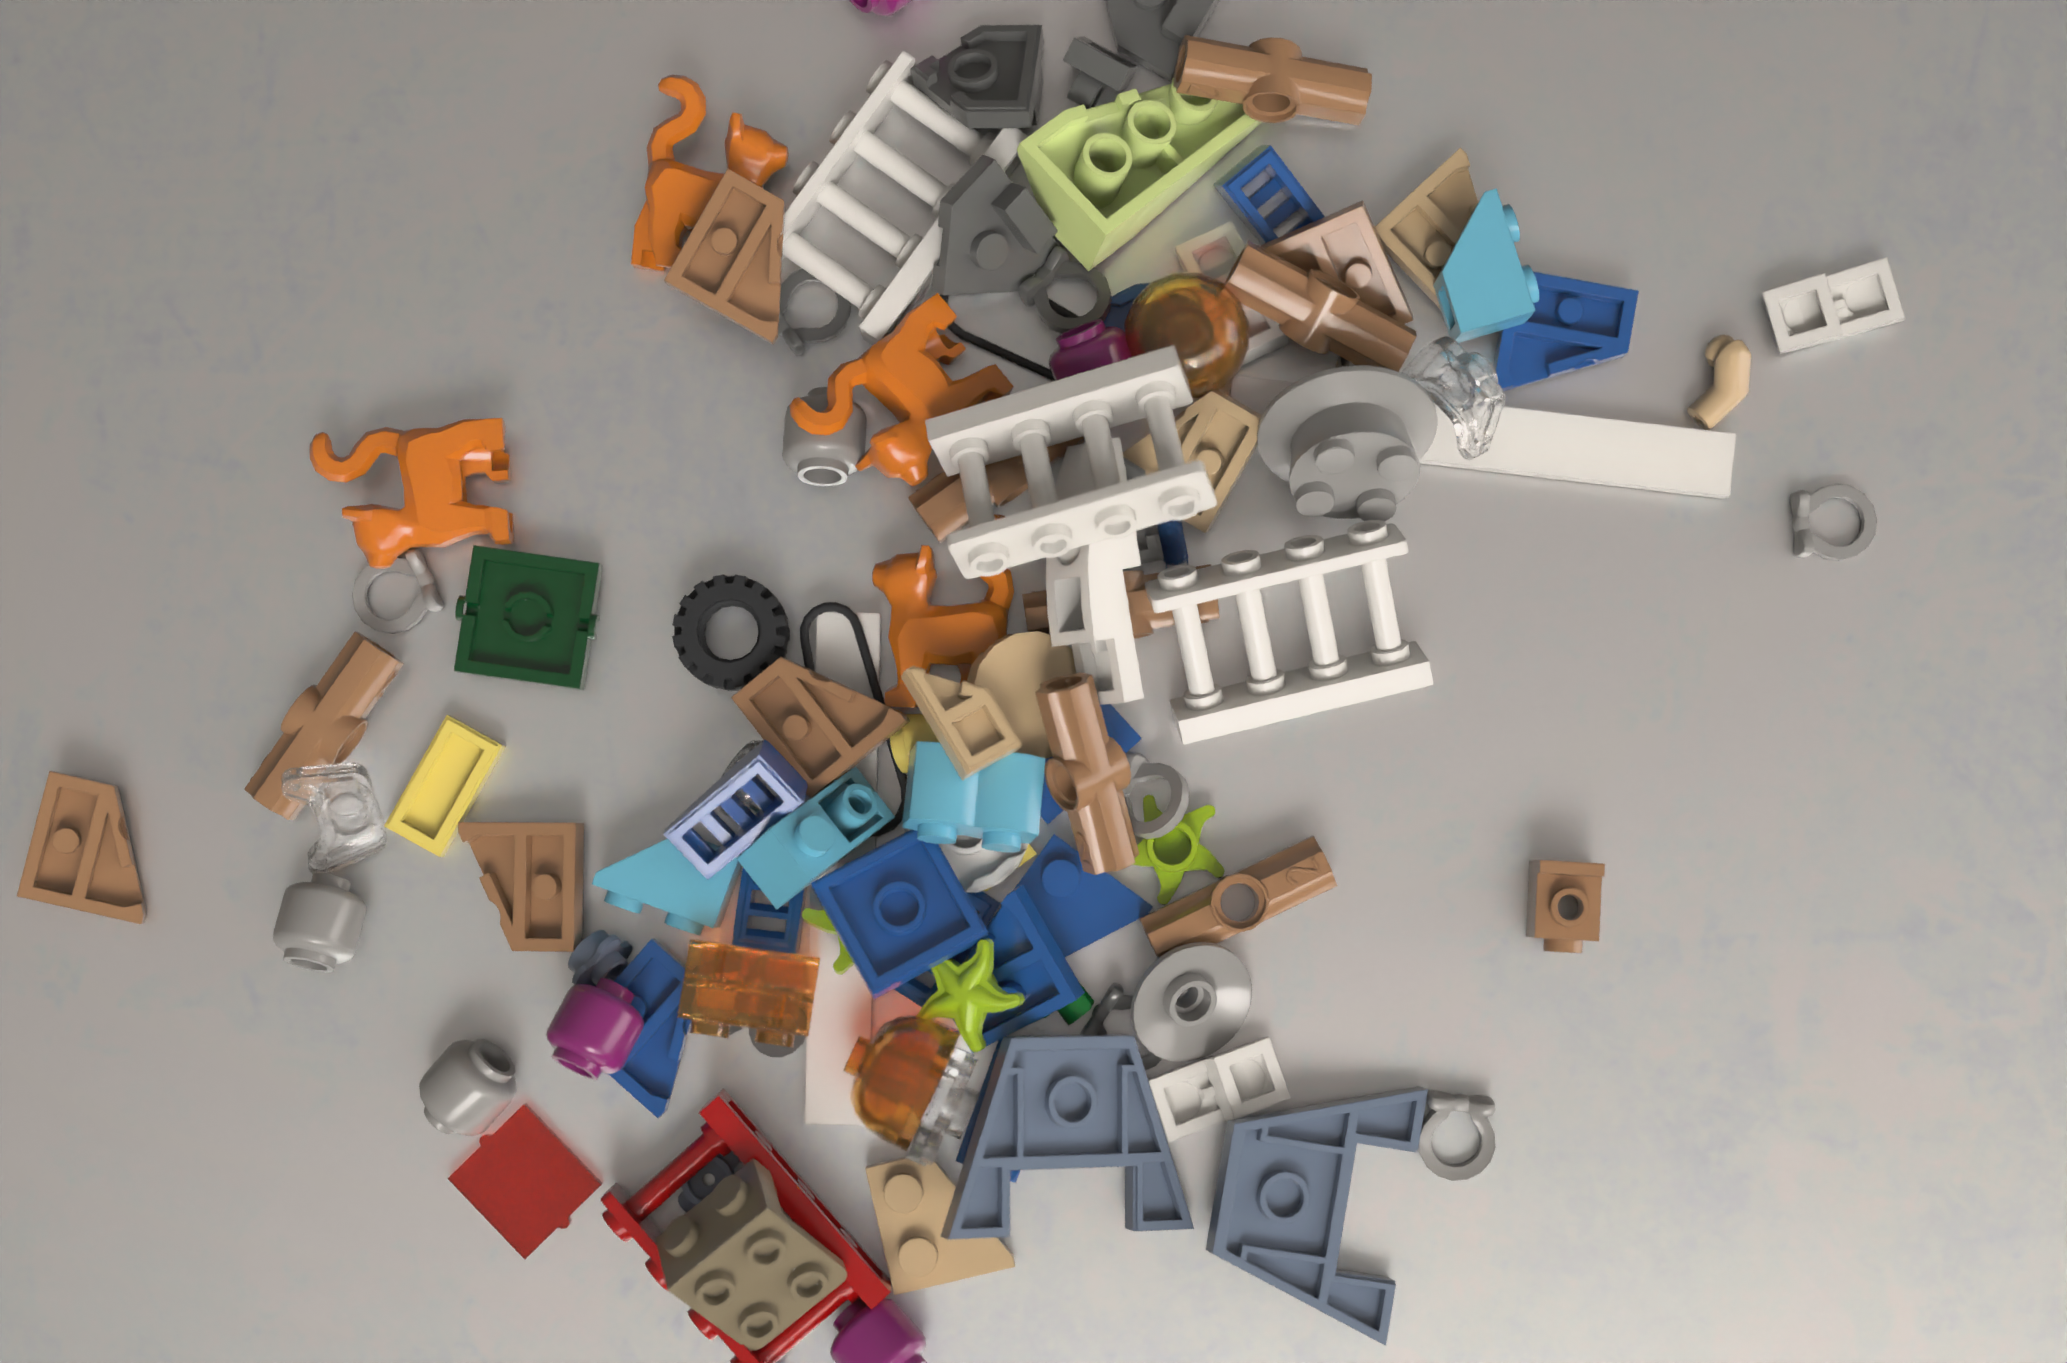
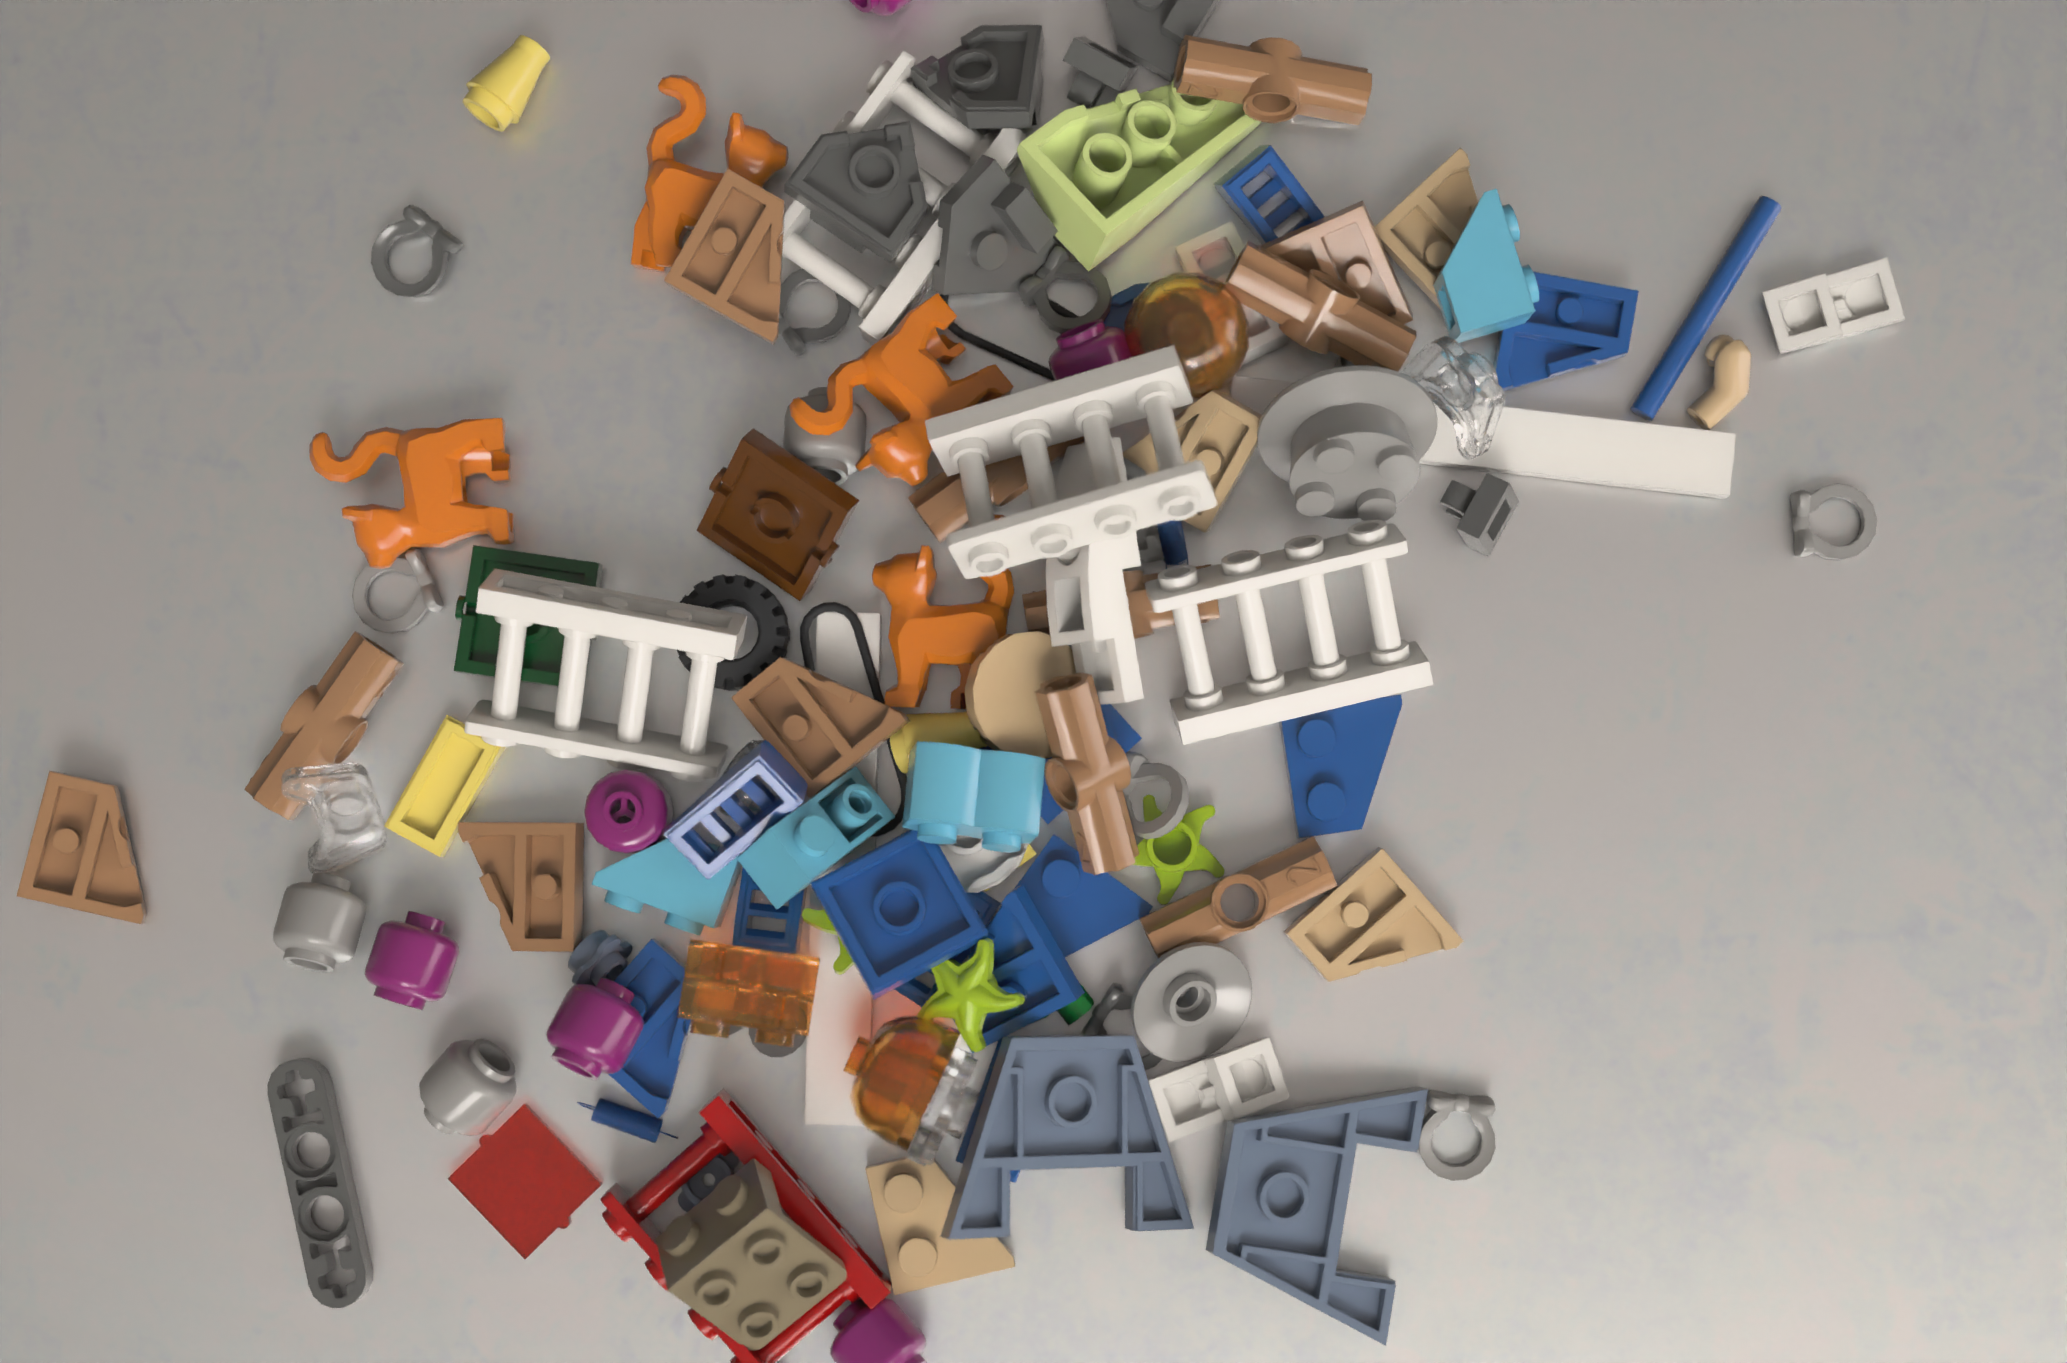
tan tile [901,666,1022,780] -> none
medium nougat brick [1526,860,1605,953] -> none
none -> dark grey beam [267,1058,373,1308]
none -> magenta head [364,911,459,1010]
none -> dark grey piece [371,205,463,297]
none -> light yellow cone [463,35,550,132]
none -> white fence [464,569,747,782]
none -> blue piece [576,1098,678,1144]
none -> magenta head [584,769,673,854]
none -> reddish brown plate [696,428,859,601]
none -> dark grey plate [784,121,928,263]
none -> blue wing [1279,695,1403,839]
none -> tan wing [1283,847,1463,982]
none -> dark grey tile [1440,473,1519,556]
none -> blue bar [1630,196,1782,421]

